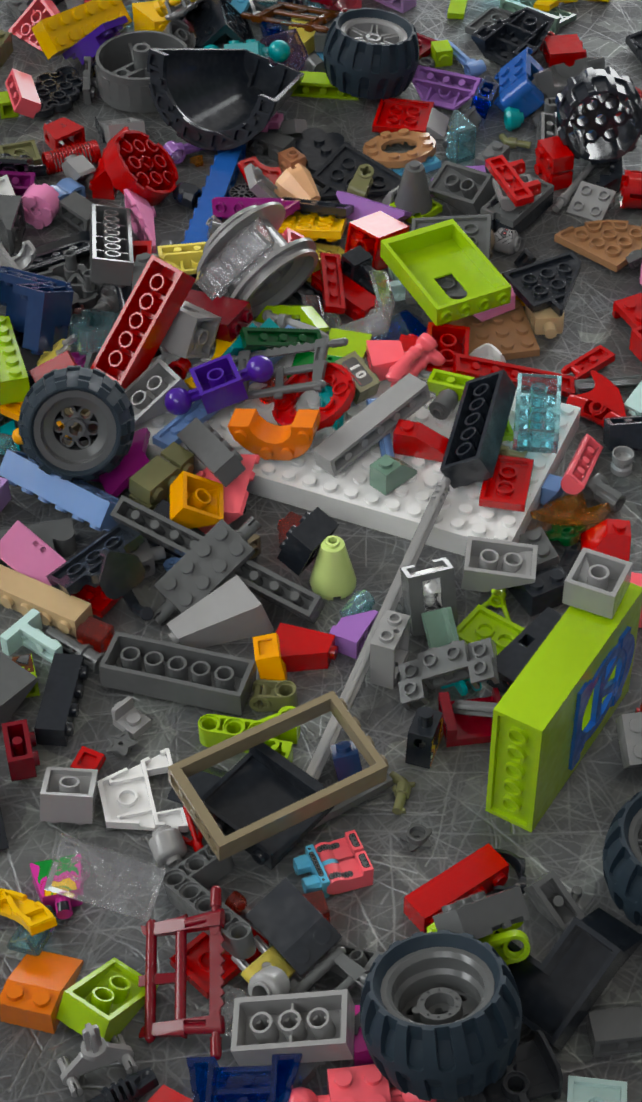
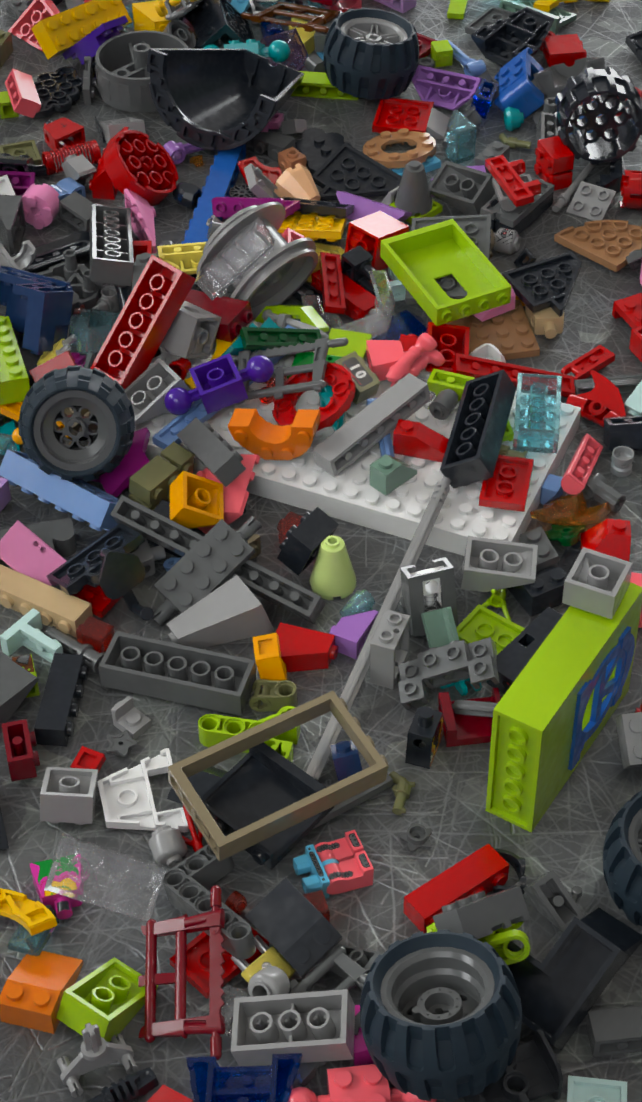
olive piece [347,164,374,198] -> none

